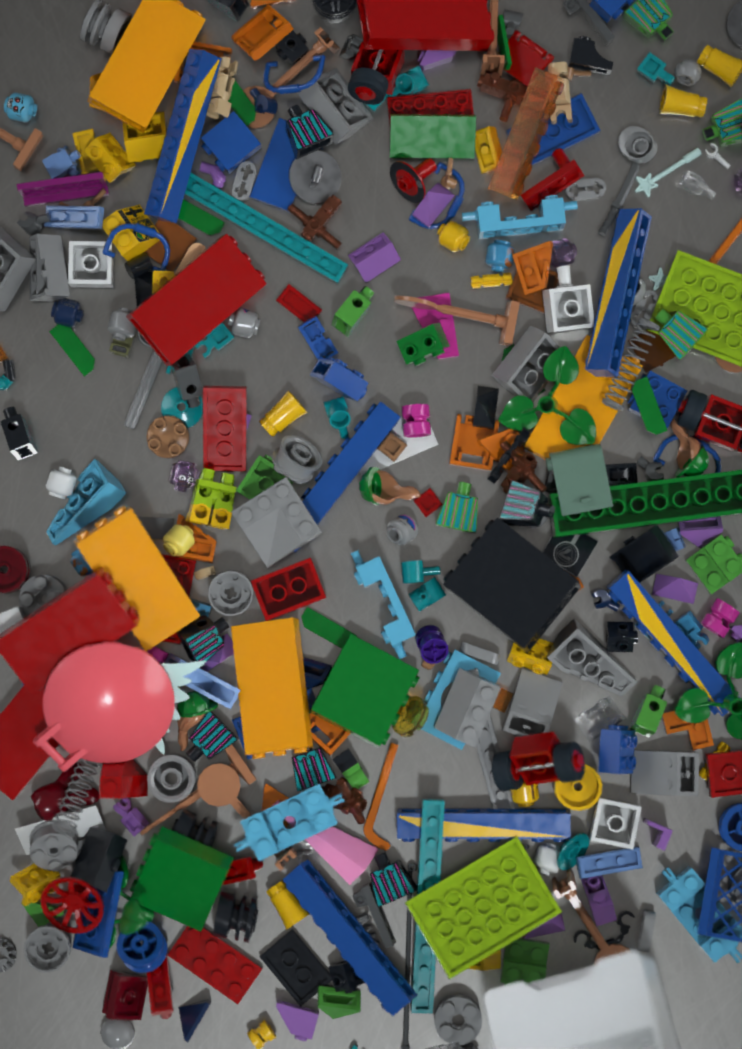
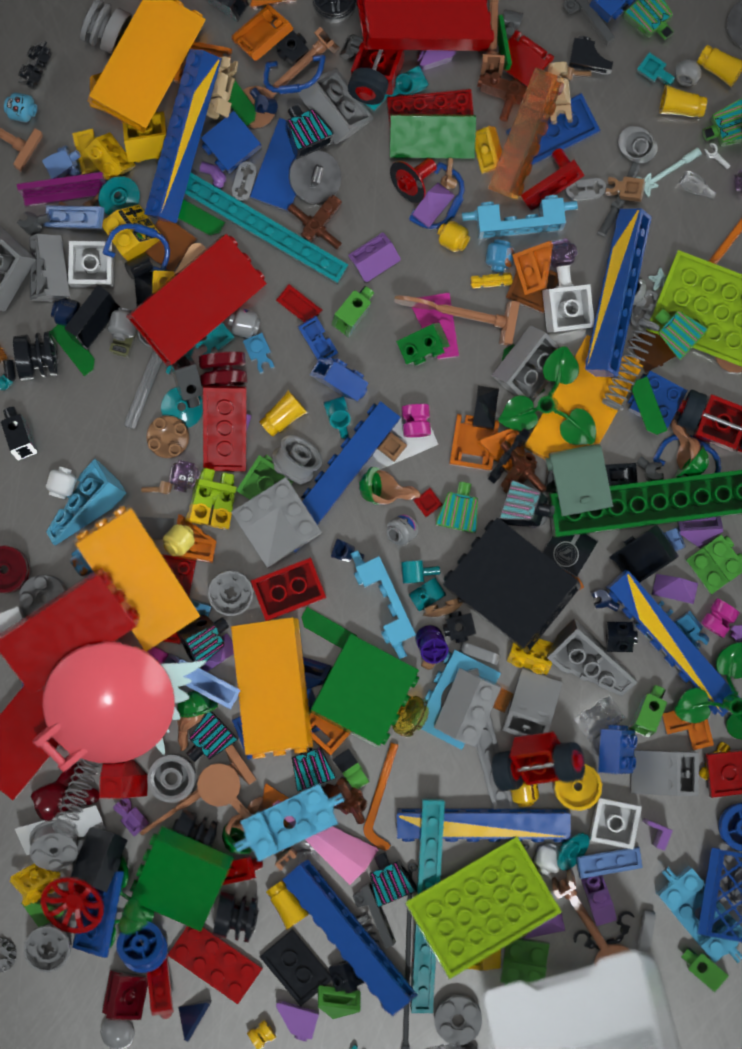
tan tile [194,566,216,580] -> none
none -> black wheel [13,331,59,381]
none -> black hinge [18,41,51,88]
none -> black container [64,285,120,350]
none -> teal dish [98,176,140,215]
none -> medium nougat hand [141,481,172,494]
none -> dark red wheel [198,352,248,387]
none -> piece [222,797,263,855]
none -> dark azure plate [243,333,275,374]
none -> dark blue piece [331,539,364,562]
none -> medium nougat dish [423,598,464,617]
none -> black brick [442,611,476,643]
none -> medium nougat plate [605,177,646,202]
none -> bright green torso [681,948,729,993]

